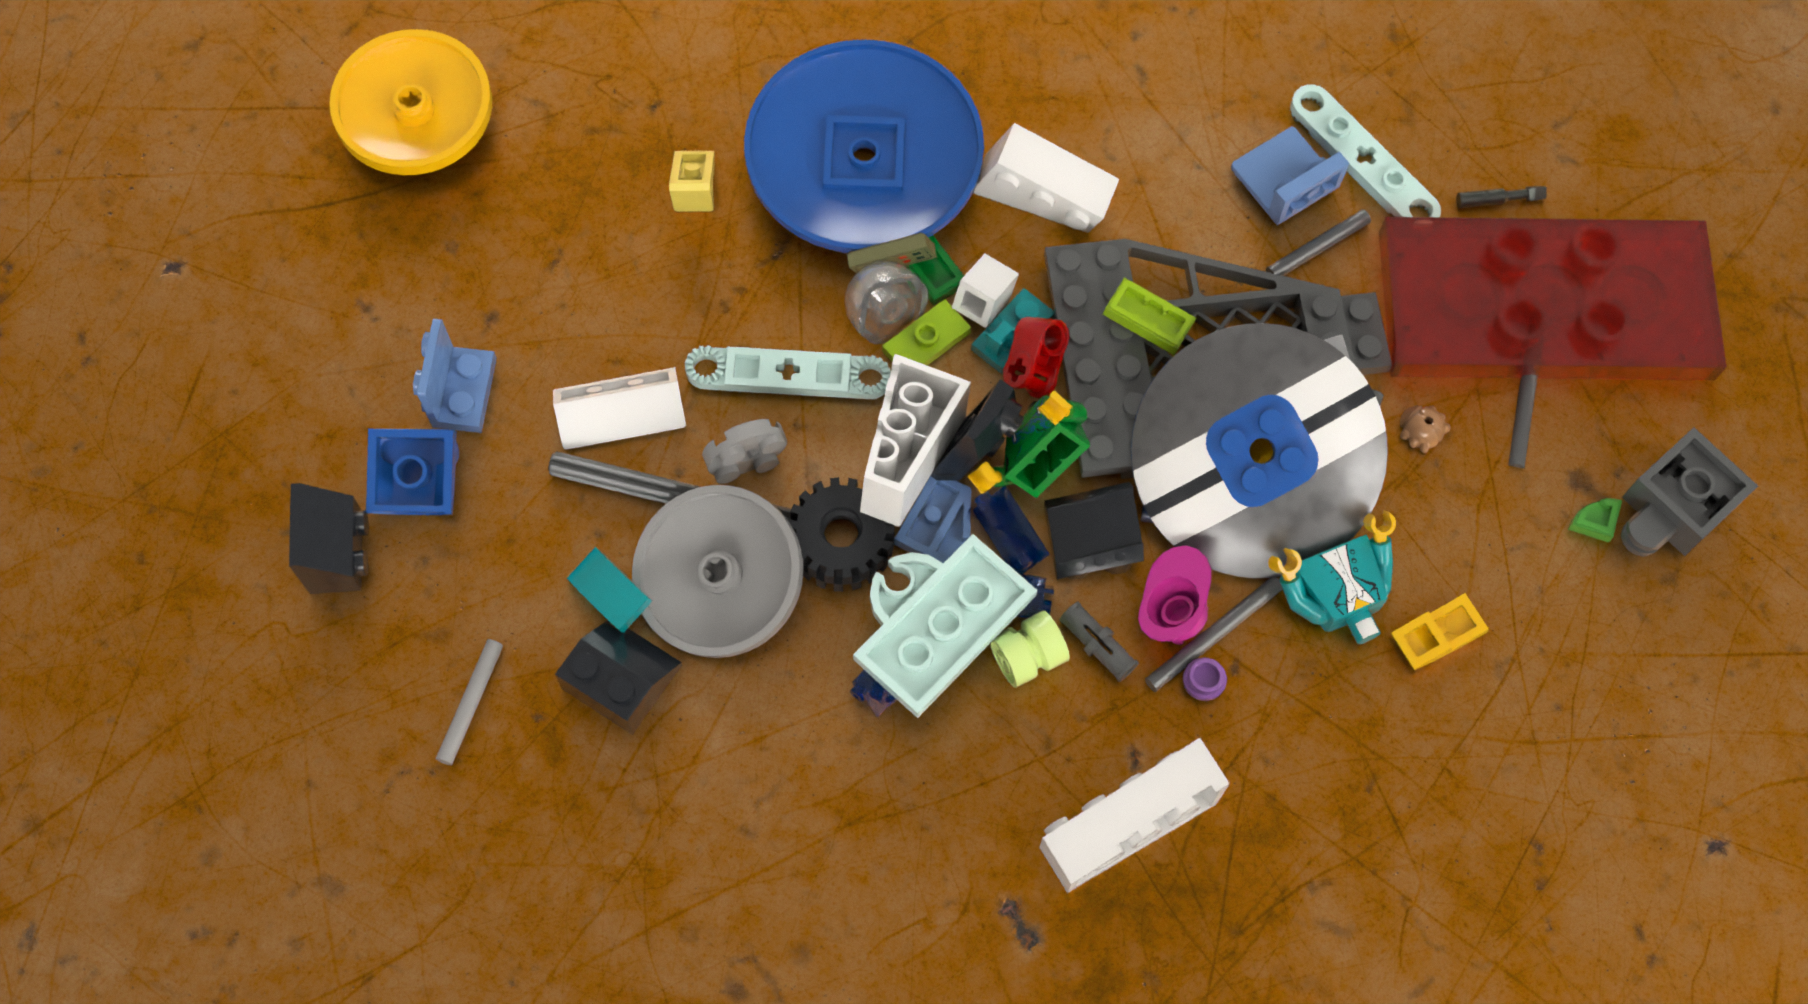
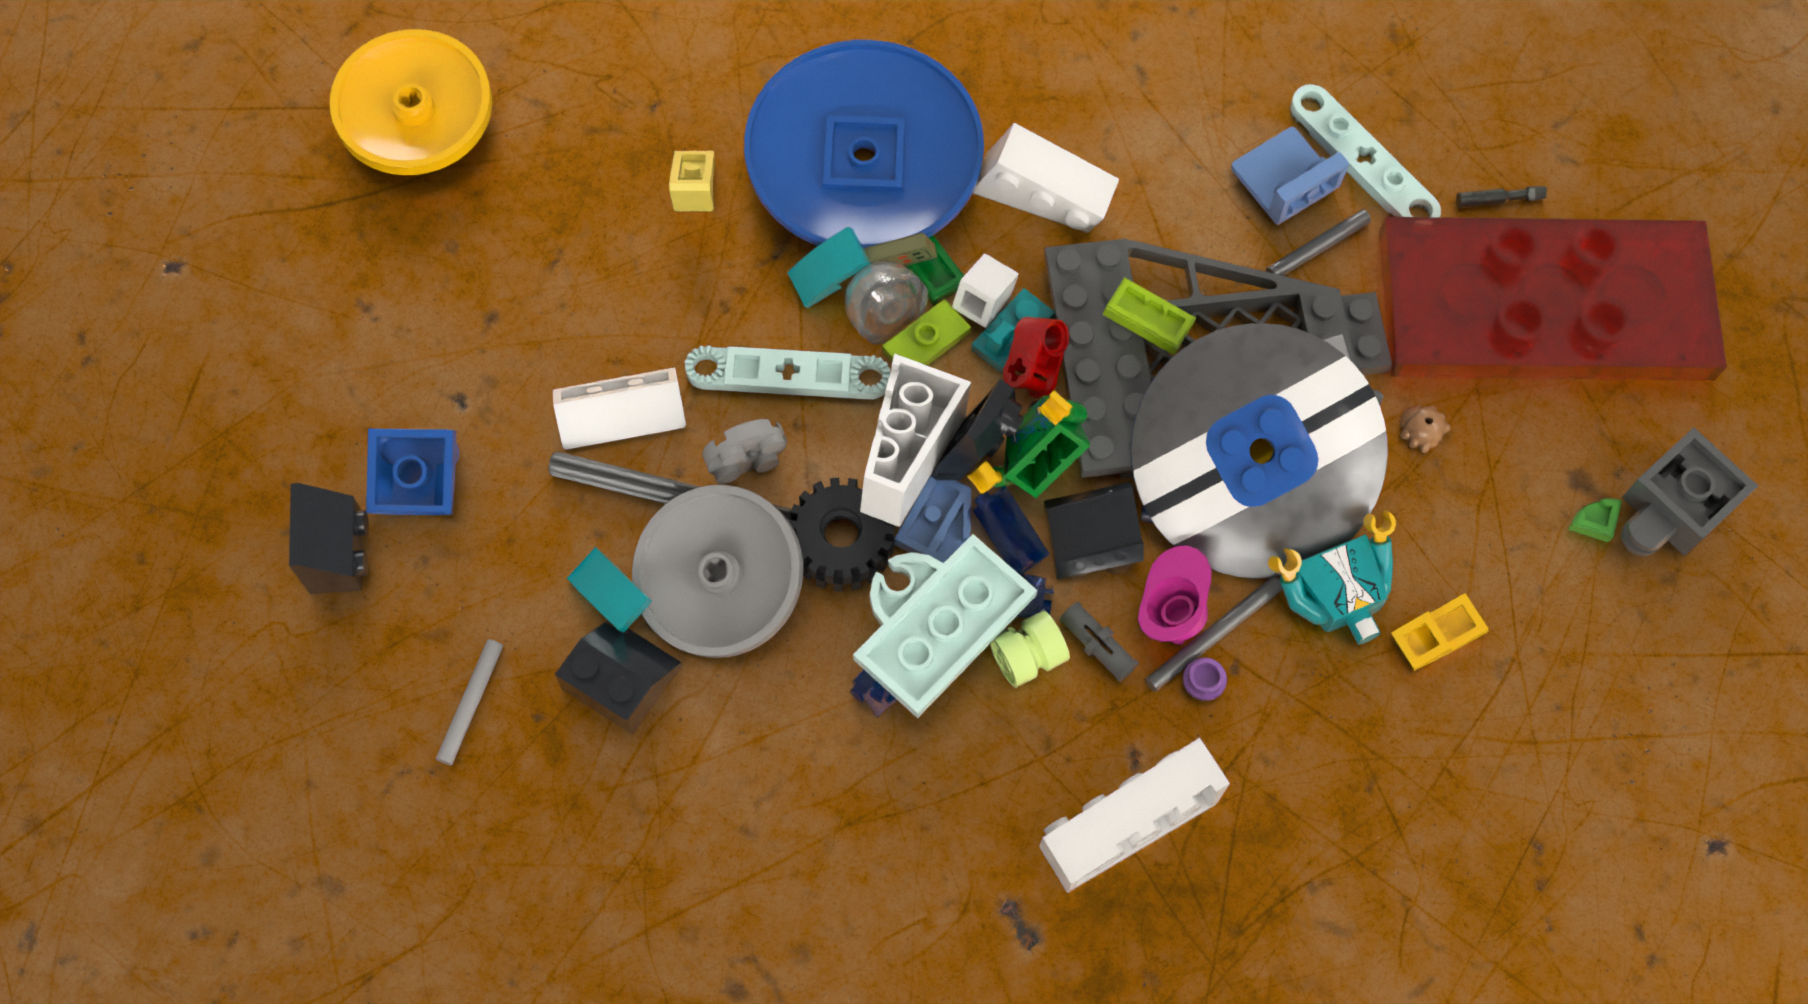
medium blue bracket [413,318,497,433] -> none
dark grey bar [1508,317,1545,469] -> none
none -> teal slope [787,226,871,308]

